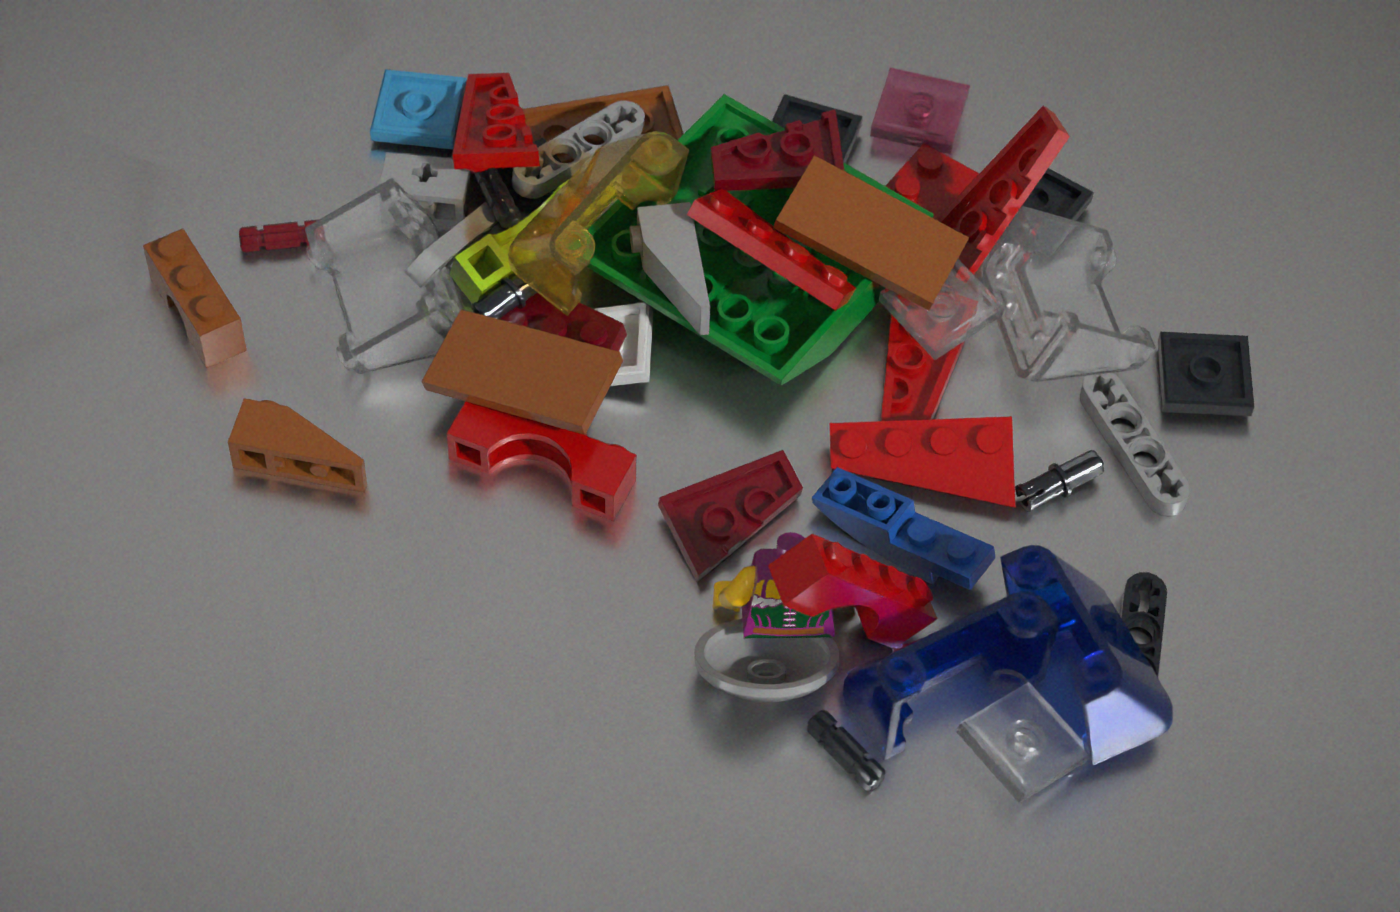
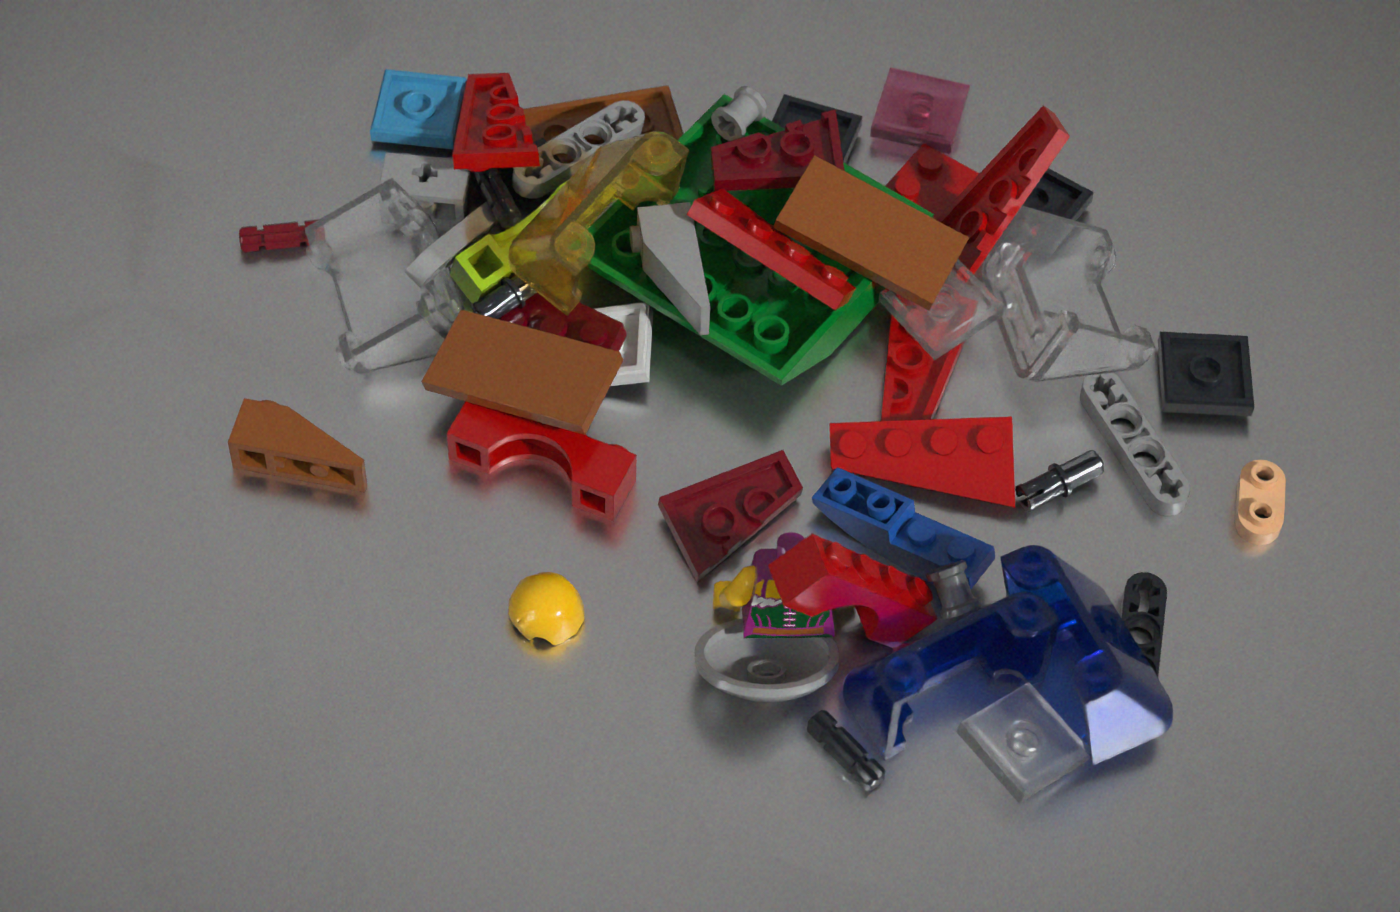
dark orange arch [143,228,247,368] -> none
none -> yellow hair [508,572,584,645]
none -> light grey bush [711,86,767,141]
none -> dark grey bush [925,560,981,619]
none -> light nougat plate [1235,460,1286,545]

